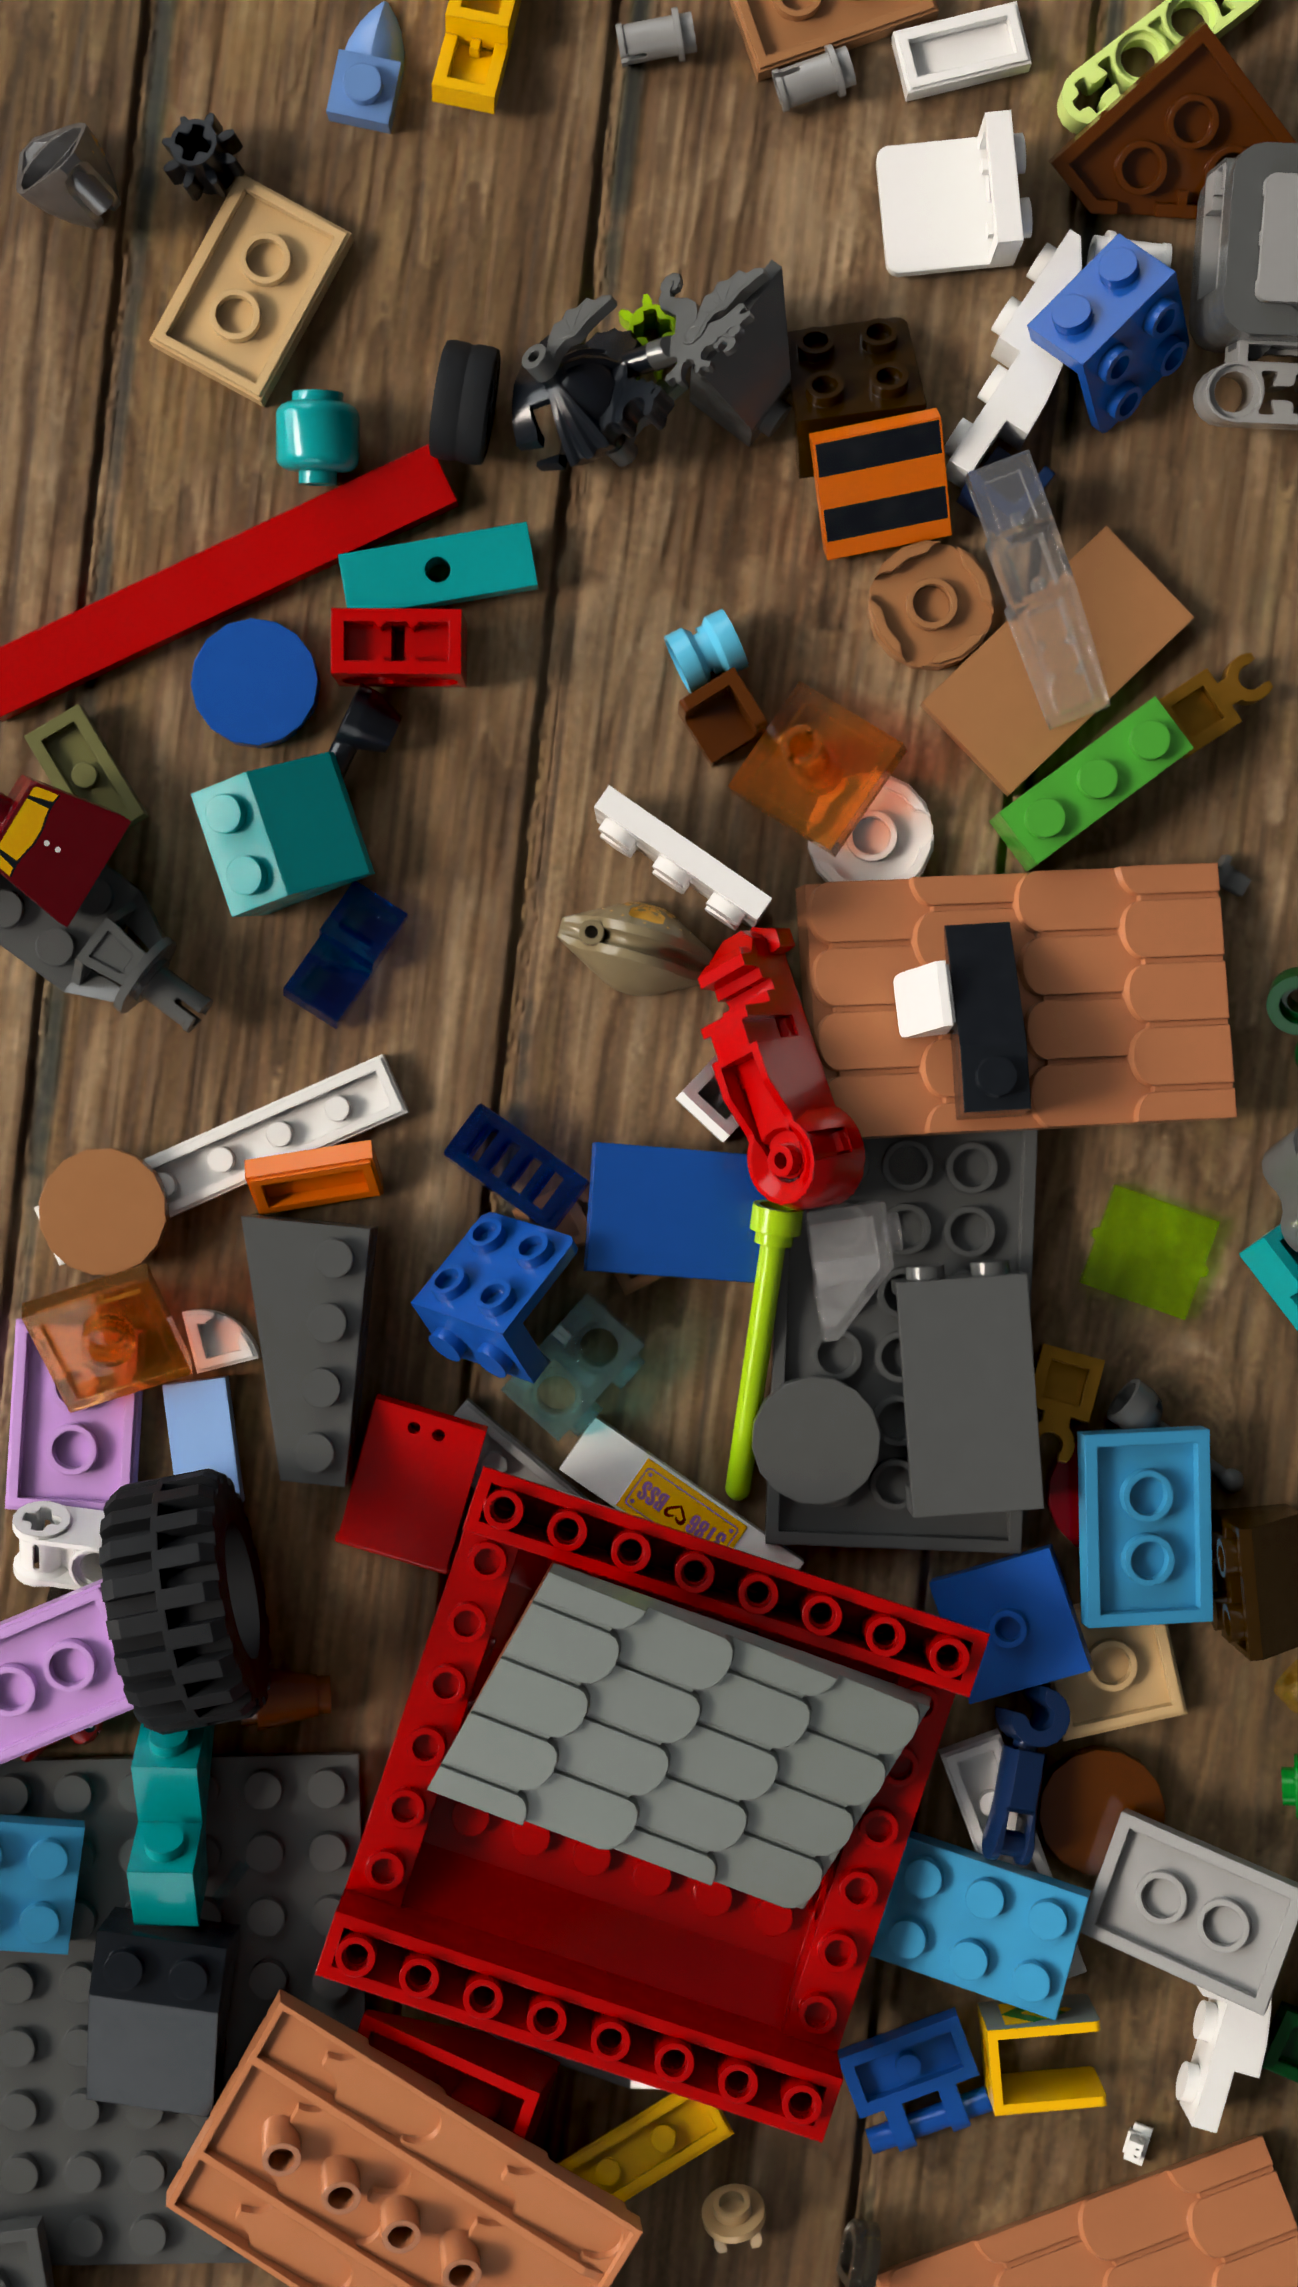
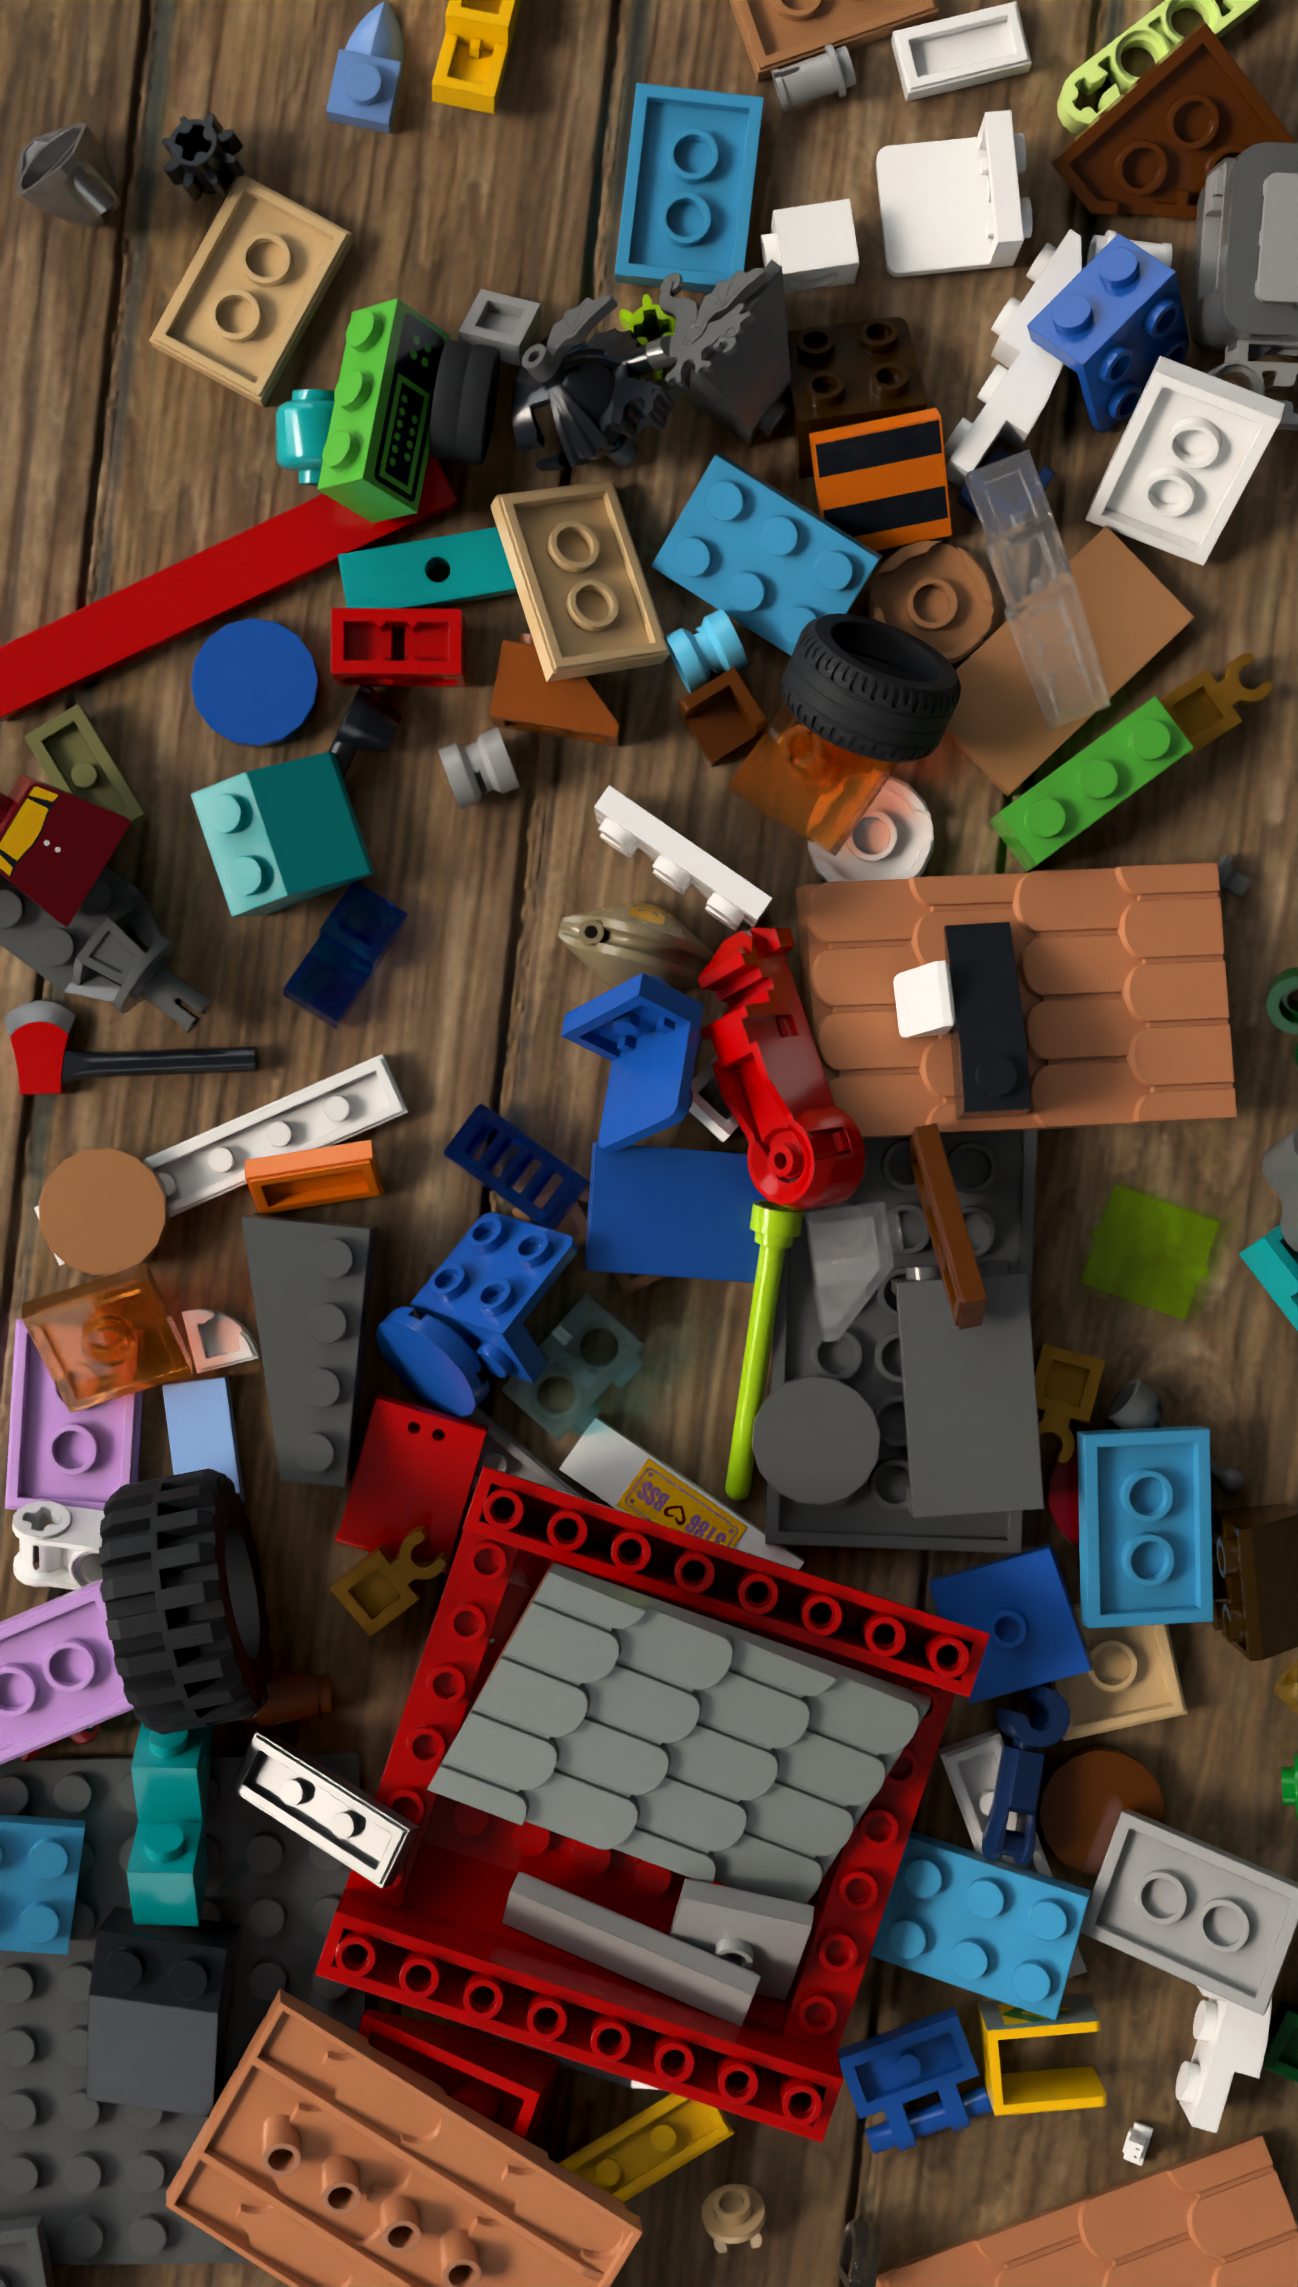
light grey pin [615,7,697,68] -> none
none -> piece [3,1000,259,1096]
none -> tile [229,1730,420,1888]
none -> bright green brick [317,298,451,523]
none -> pearl gold plate [330,1525,449,1637]
none -> blue tile [375,1306,490,1417]
none -> light grey wheel [438,727,520,809]
none -> light grey plate [458,289,541,366]
none -> tan tile [490,480,670,682]
none -> dark orange slope [490,633,620,747]
none -> light grey tile [502,1872,761,2027]
none -> blue bracket [561,972,704,1153]
none -> dark azure plate [615,83,764,293]
none -> dark azure plate [651,452,882,656]
none -> light grey plate [668,1878,814,2000]
none -> white brick [761,199,859,294]
none -> black tyre [781,613,961,763]
none -> reddish brown tile [909,1123,987,1330]
none -> white plate [1085,356,1285,566]

